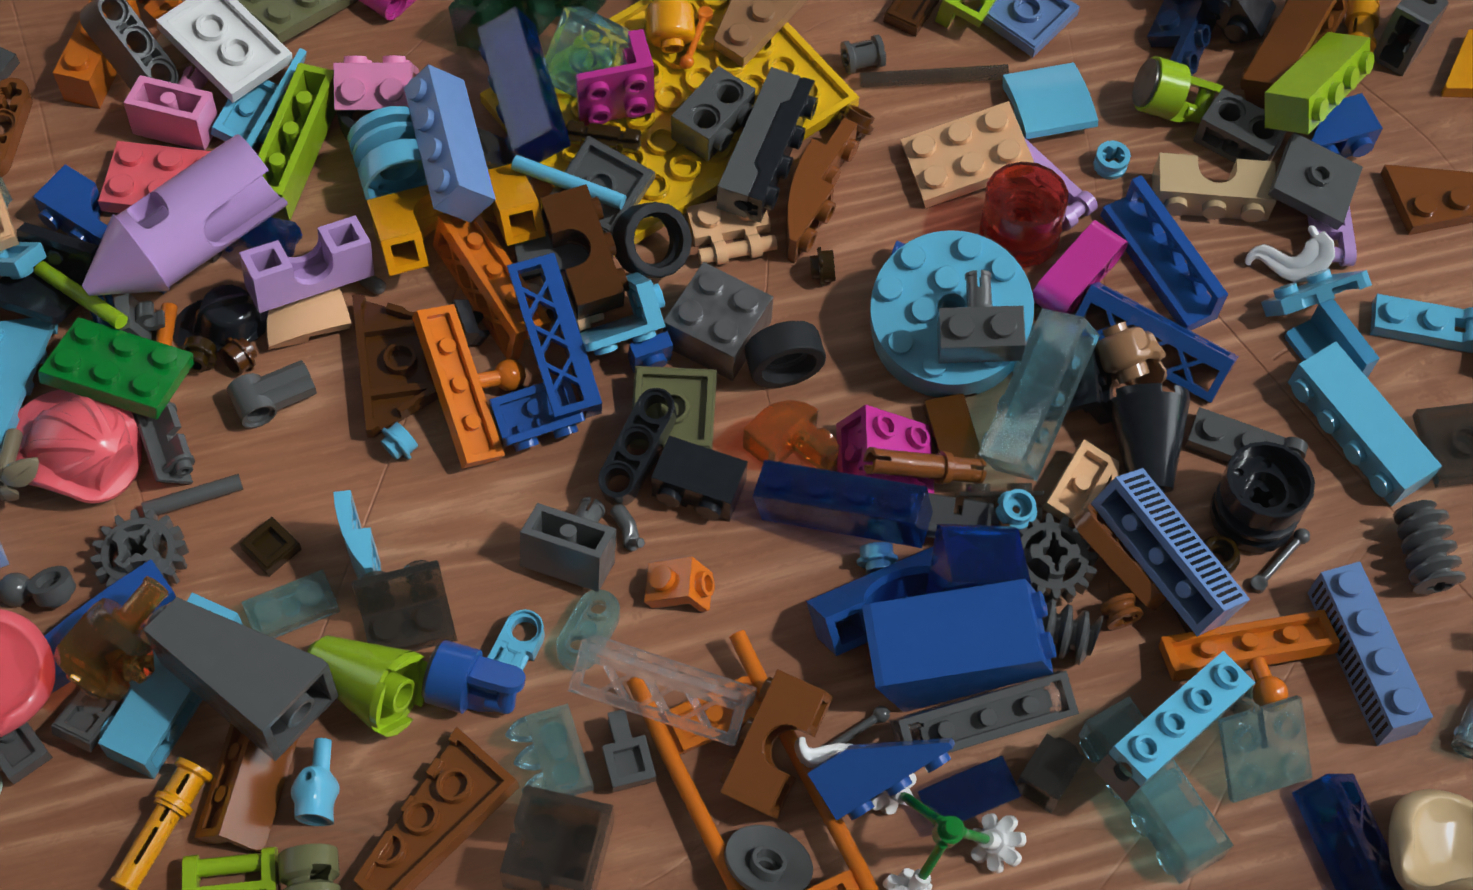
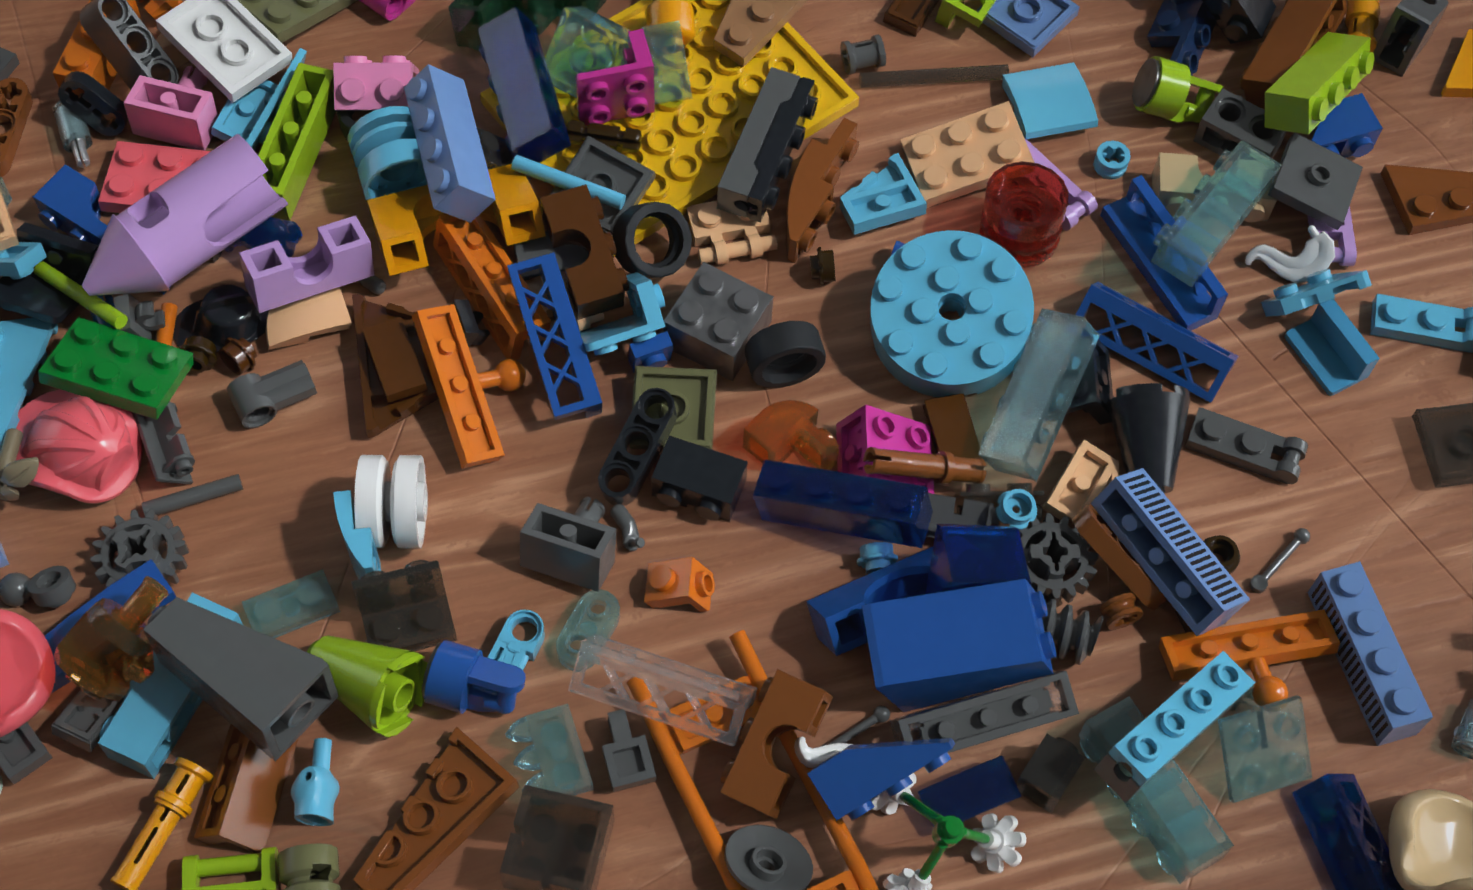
dark brown tile [239,517,302,577] -> none
medium azure plate [380,422,418,460] -> none
blue bracket [488,378,585,452] -> none
dark grey brick [671,66,755,161] -> none
orange hinge [679,6,713,69] -> none
reddish brown plate [837,104,875,138] -> none
dark grey brick [937,270,1026,363] -> none
dark pink beam [1032,220,1128,322] -> none
medium nougat head [1095,321,1167,385] -> none
black wheel [1209,441,1315,553] -> none
medium azure brick [1287,342,1442,507] -> none
dark grey piece [1393,500,1466,595] -> none
none -> clear light blue piece [52,101,92,168]
none -> black beam [58,71,128,136]
none -> white wheel [354,455,428,549]
none -> reddish brown tile [362,317,427,403]
none -> clear light blue plate [642,21,693,105]
none -> medium azure wing [840,153,927,235]
none -> clear light blue brick [1151,140,1282,287]

